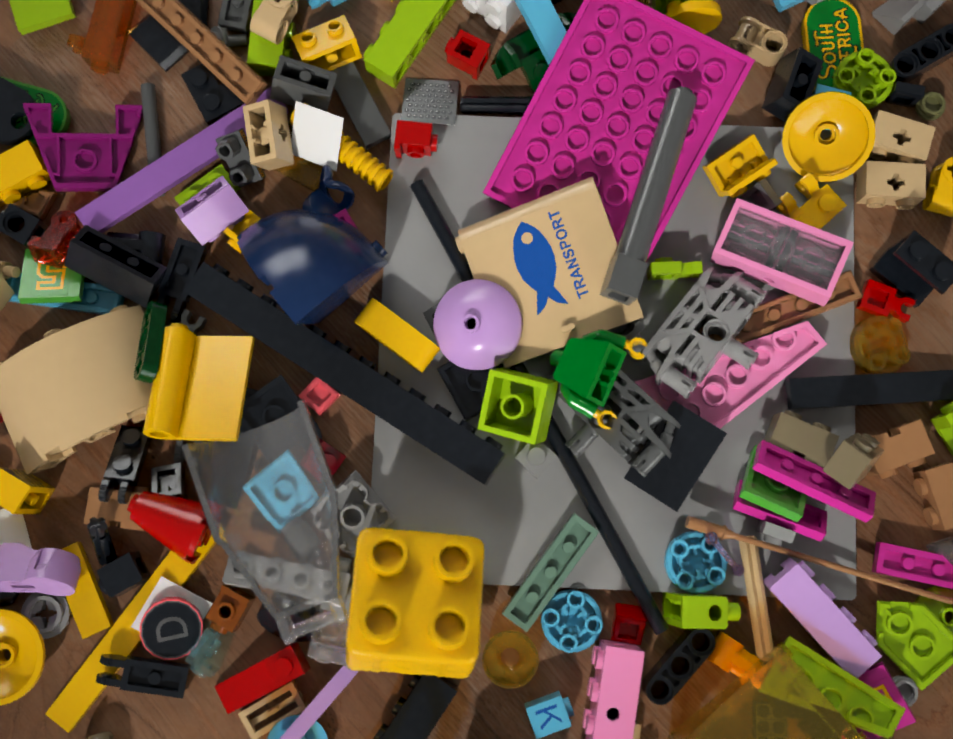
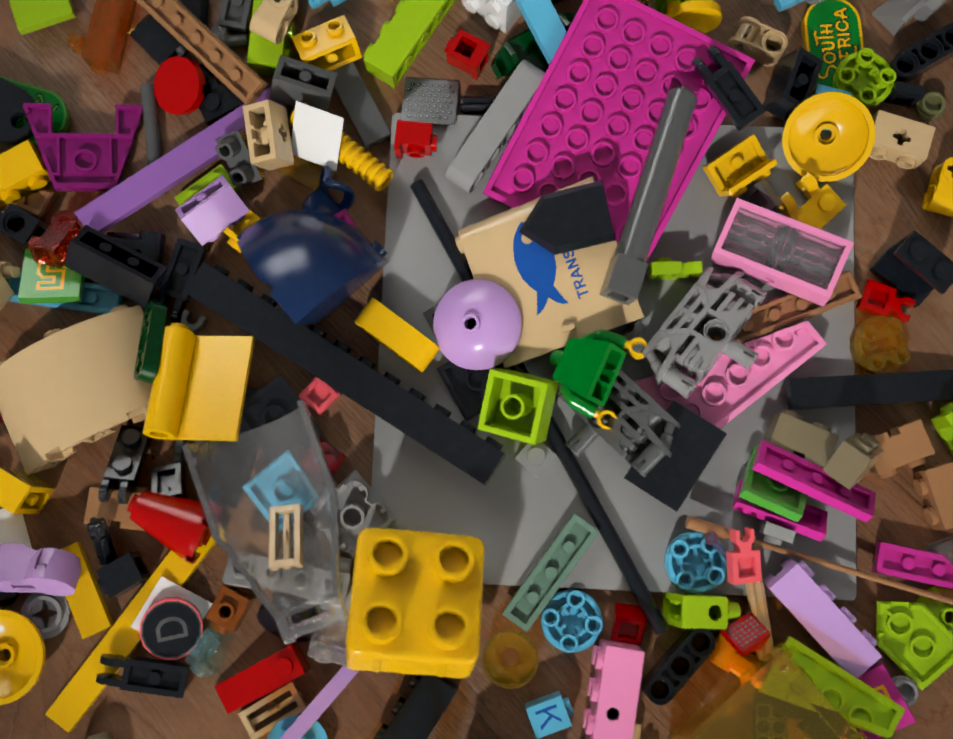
tan brick [856,161,926,210] -> none
none -> red tile [154,56,205,116]
none -> tan tile [269,503,304,571]
none -> light grey beam [445,59,545,193]
none -> black tile [519,180,616,255]
none -> black hinge [691,45,767,131]
none -> red slope [720,613,771,656]
none -> coral plate [726,527,762,585]

